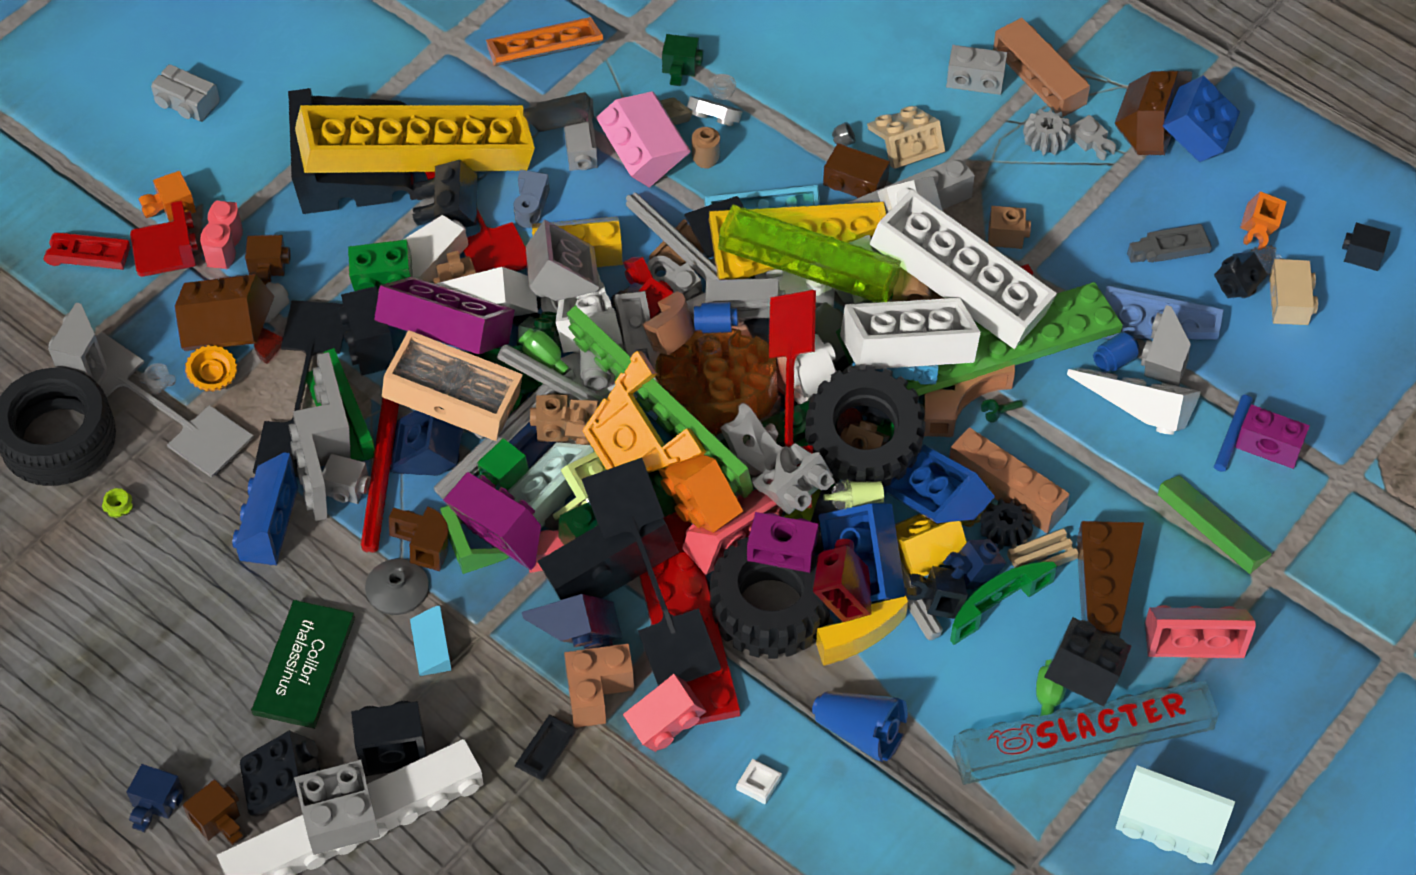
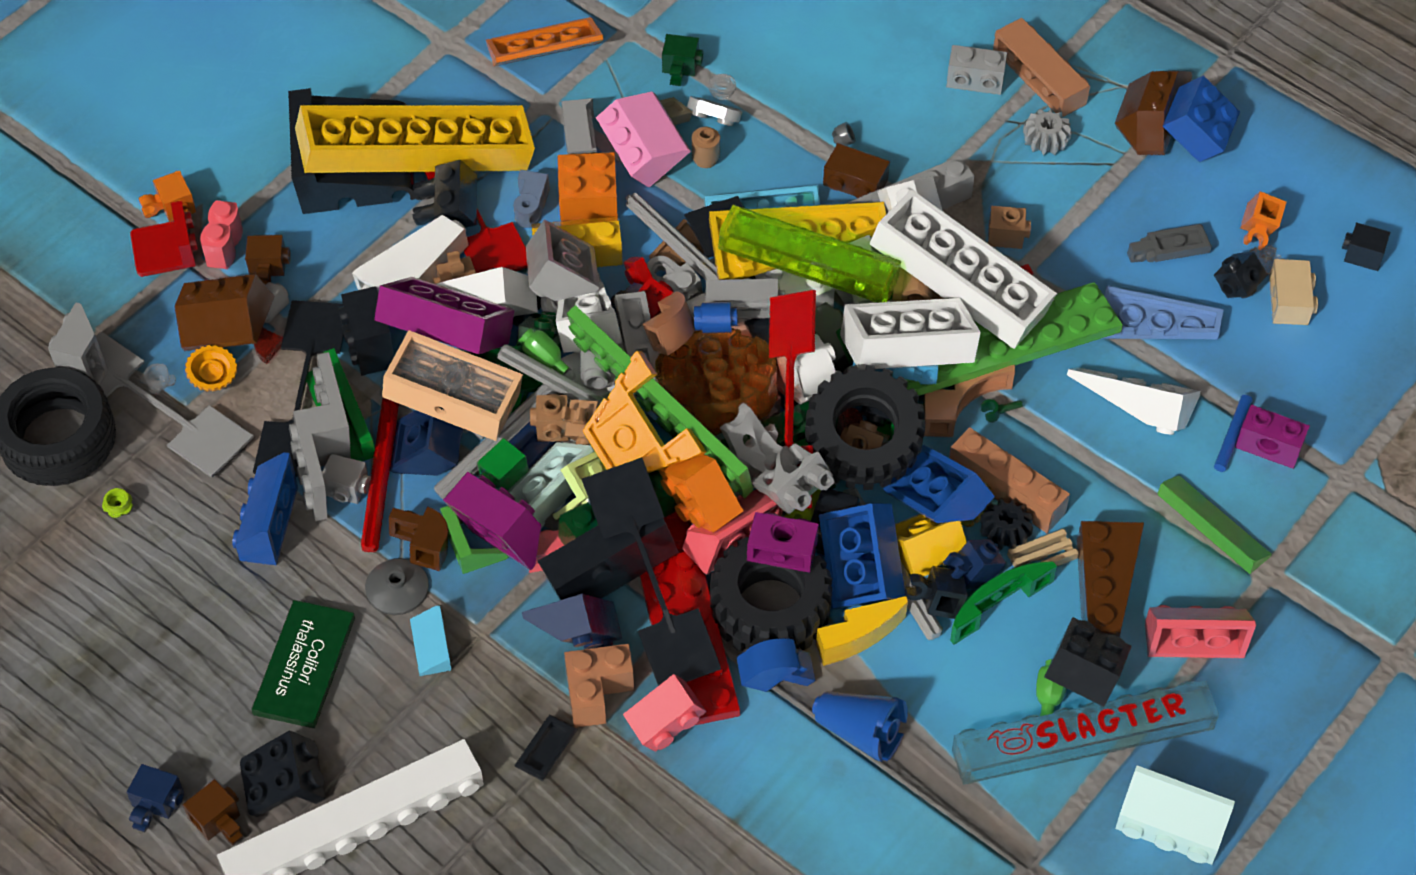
red plate [43,233,131,270] -> none
light grey brick [151,64,220,122] -> none
light grey slope [294,760,380,855] -> none
green brick [348,239,413,291] -> none
black brick [351,701,427,776] -> none
clear smoke panel [523,92,591,132] -> none
white tile [736,759,782,804] -> none
dark red torso [813,539,872,622] -> none
piece [823,480,884,510] -> none
tan bracket [867,106,945,169] -> none
light grey plate [1070,115,1116,161] -> none
blue brick [1093,332,1139,373] -> none
light grey slope [1141,305,1191,386] -> none
none -> orange brick [558,152,618,221]
none -> blue brick [737,638,816,692]

